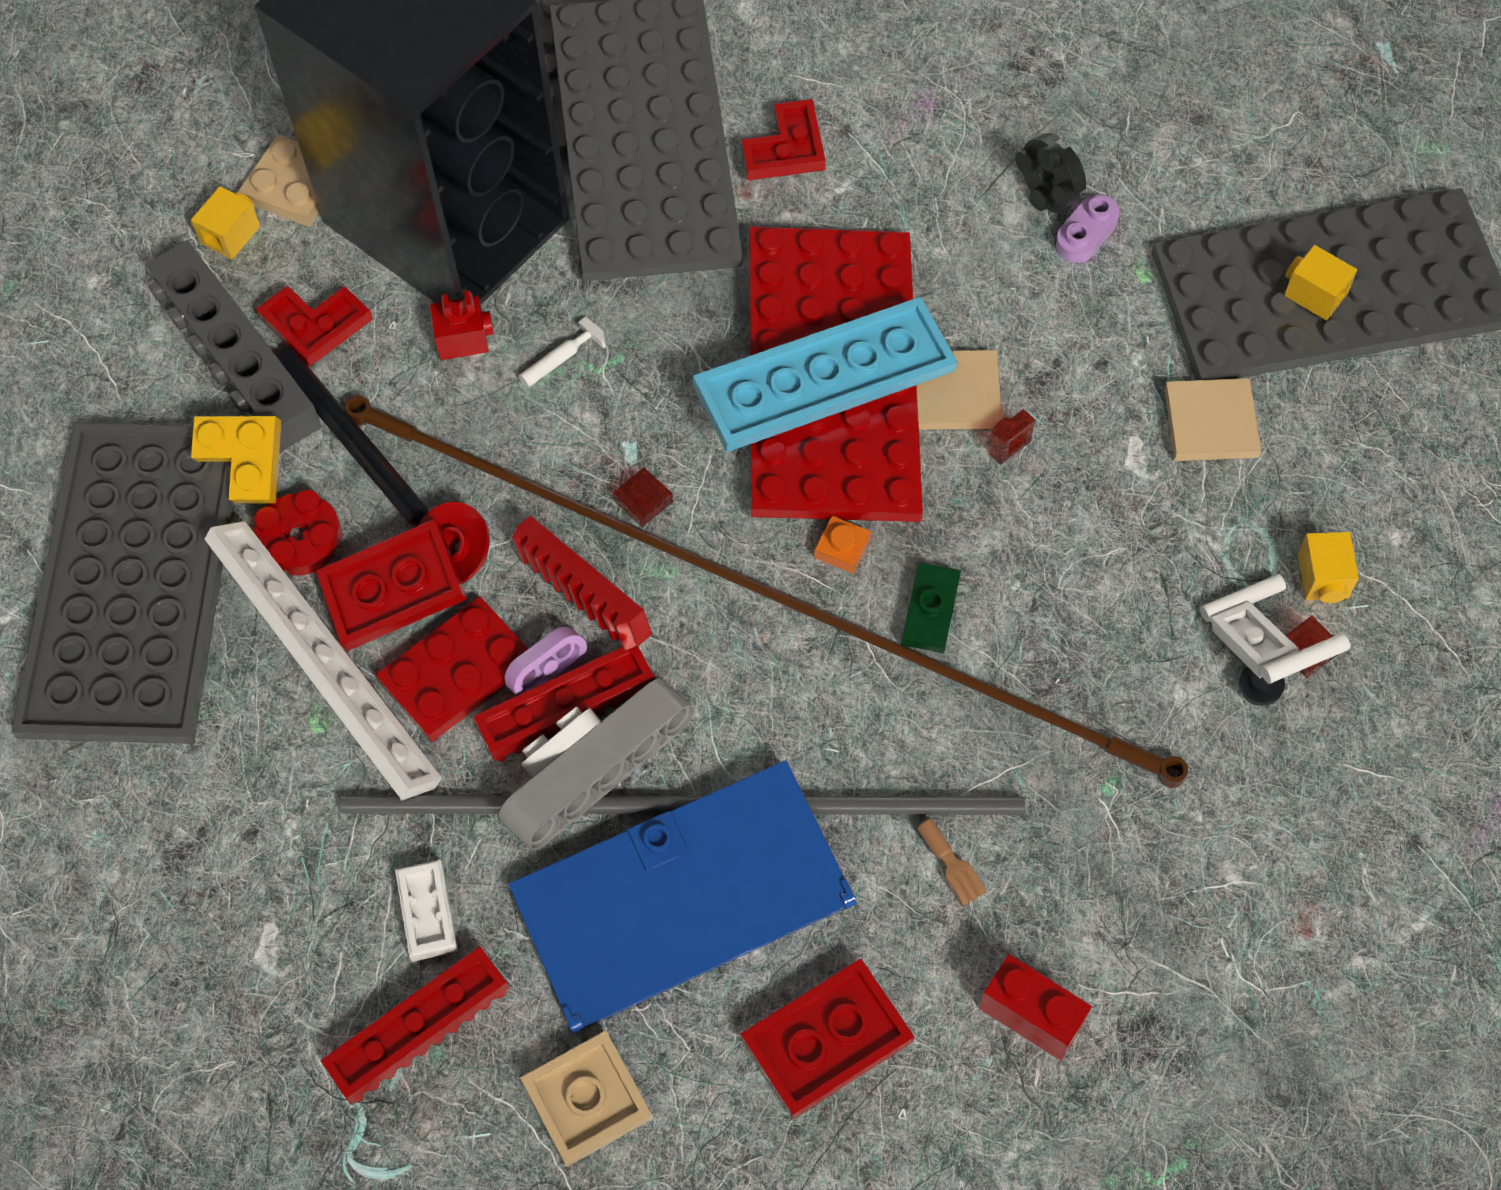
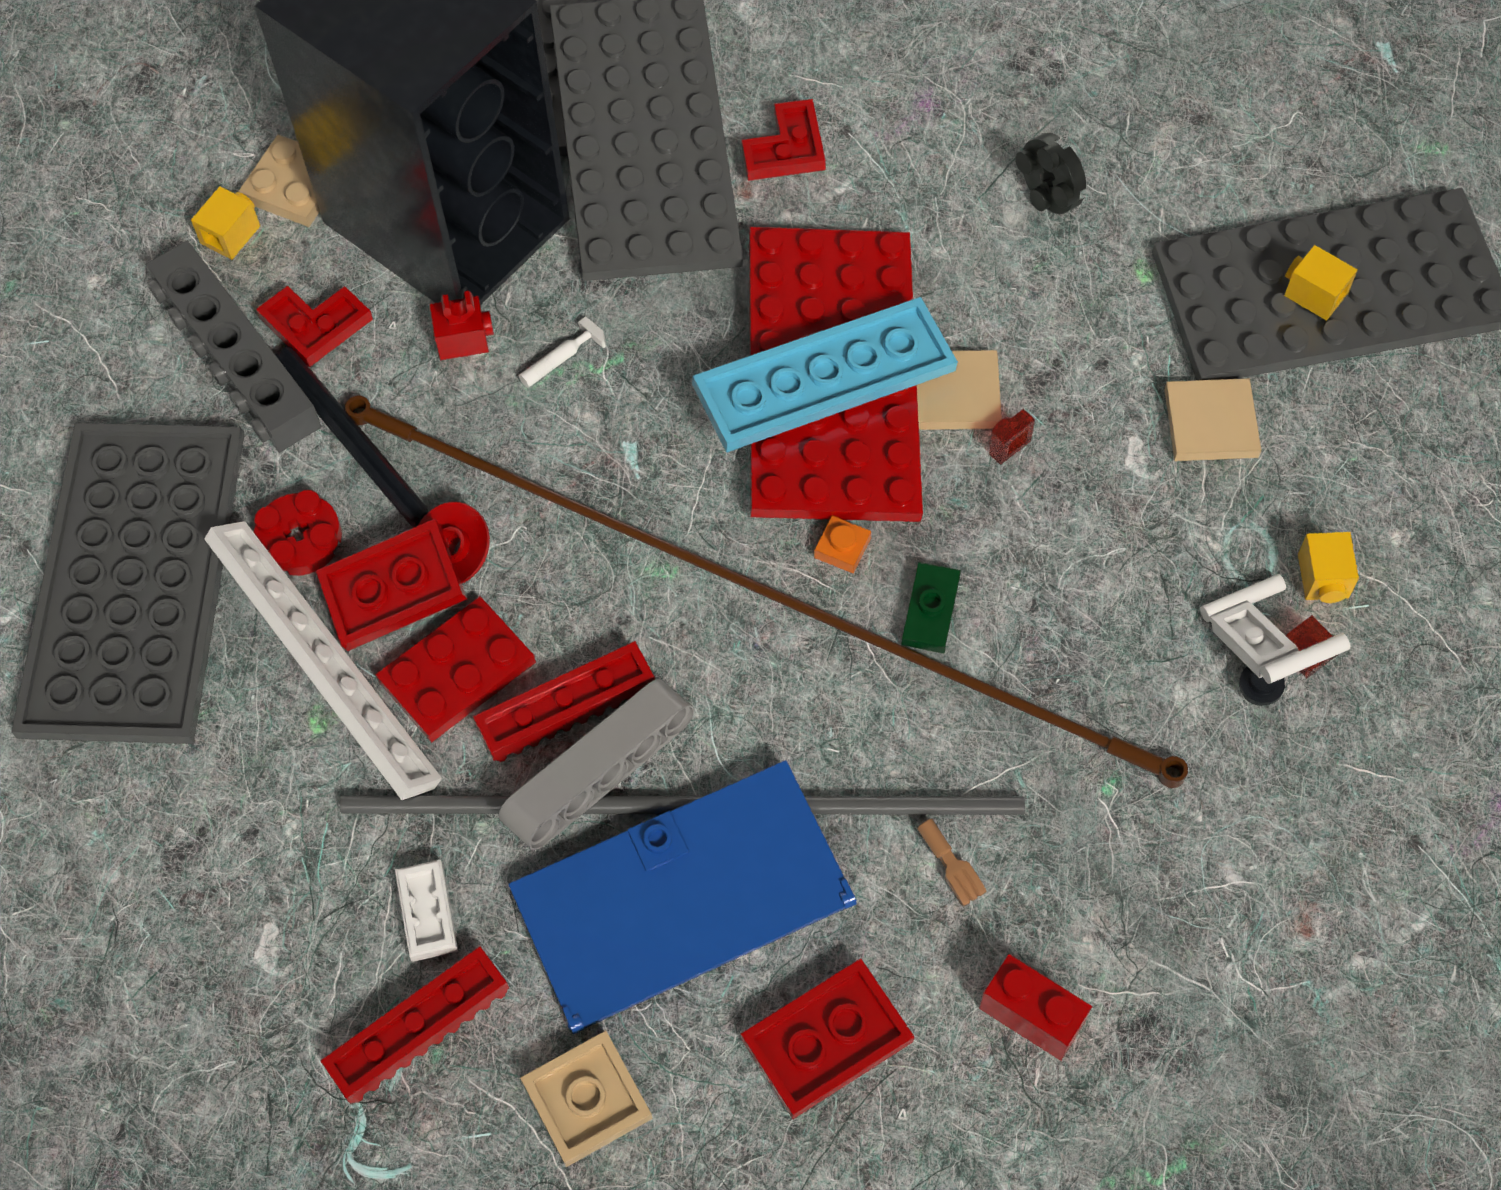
yellow plate [191,416,282,503] -> none
lavender plate [505,627,587,696] -> none
red gear [512,515,652,650] -> none
white plate [521,707,601,778] -> none
clear red plate [613,467,673,528] -> none
lavender plate [1056,195,1120,263] -> none

